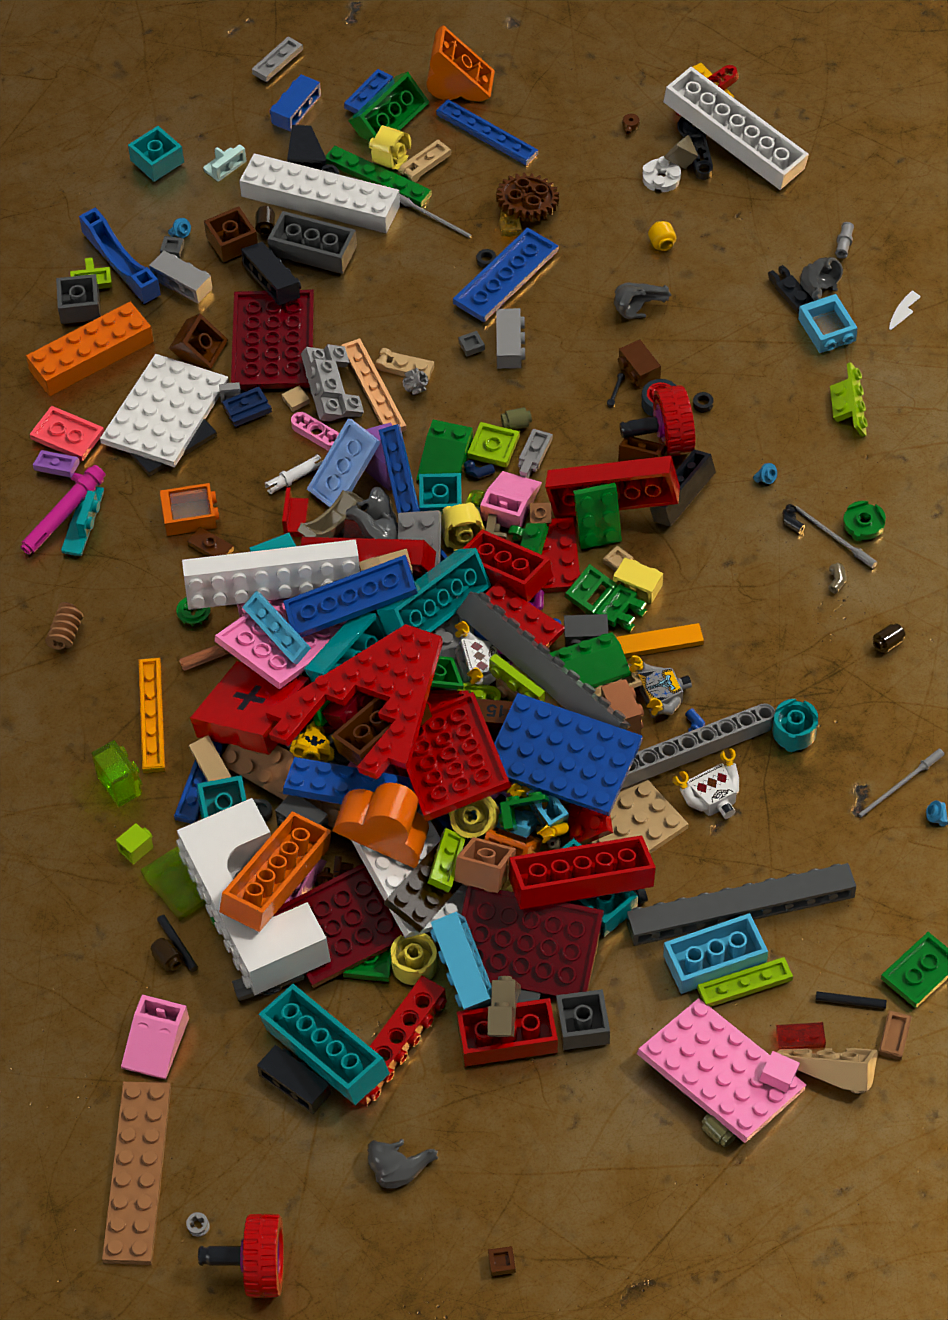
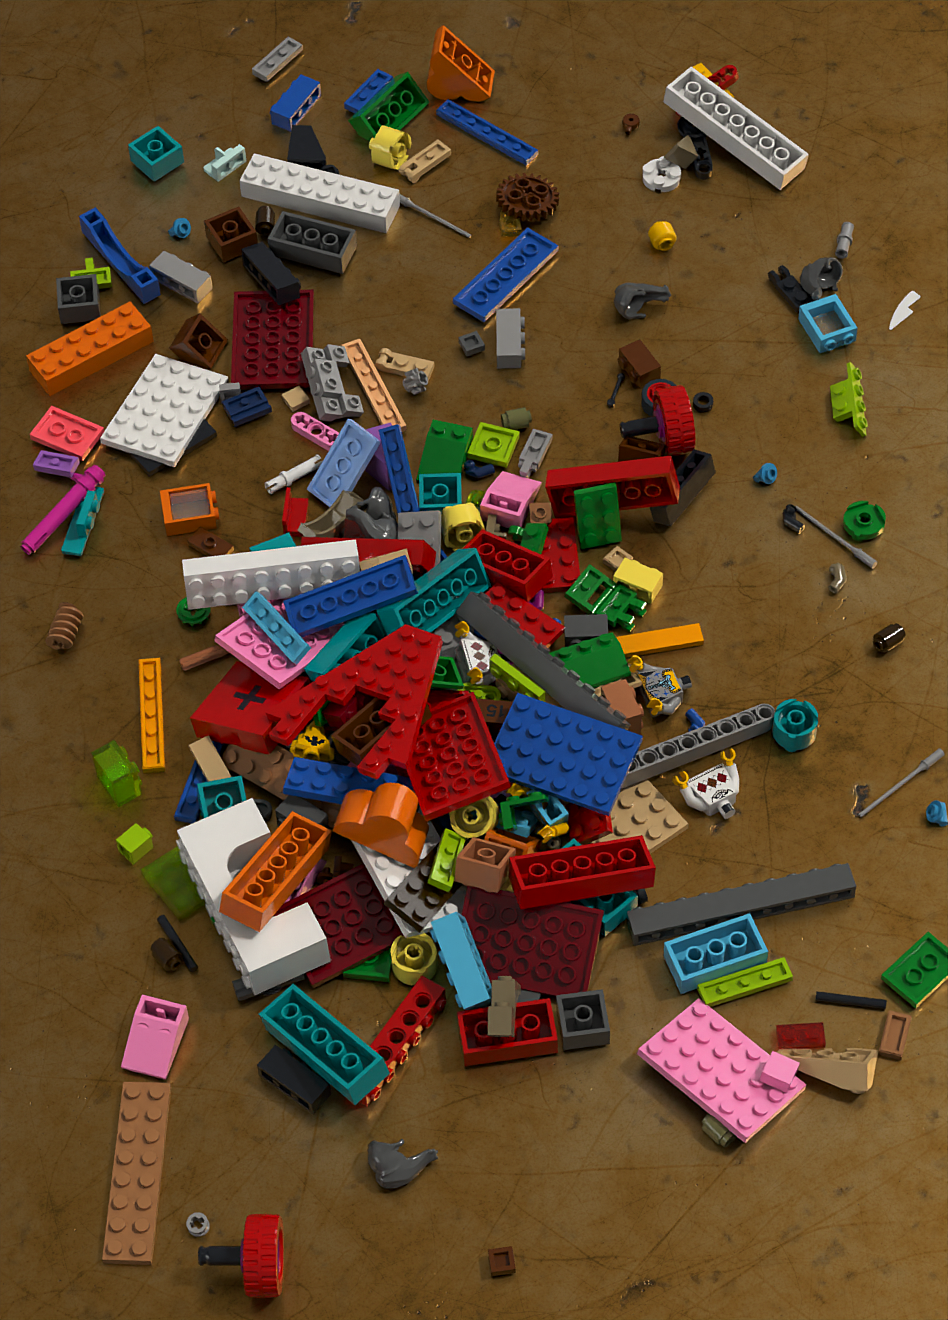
dark grey plate [160,236,184,258] -> none
green plate [326,146,432,207] -> none
black piece [476,249,496,268] -> none

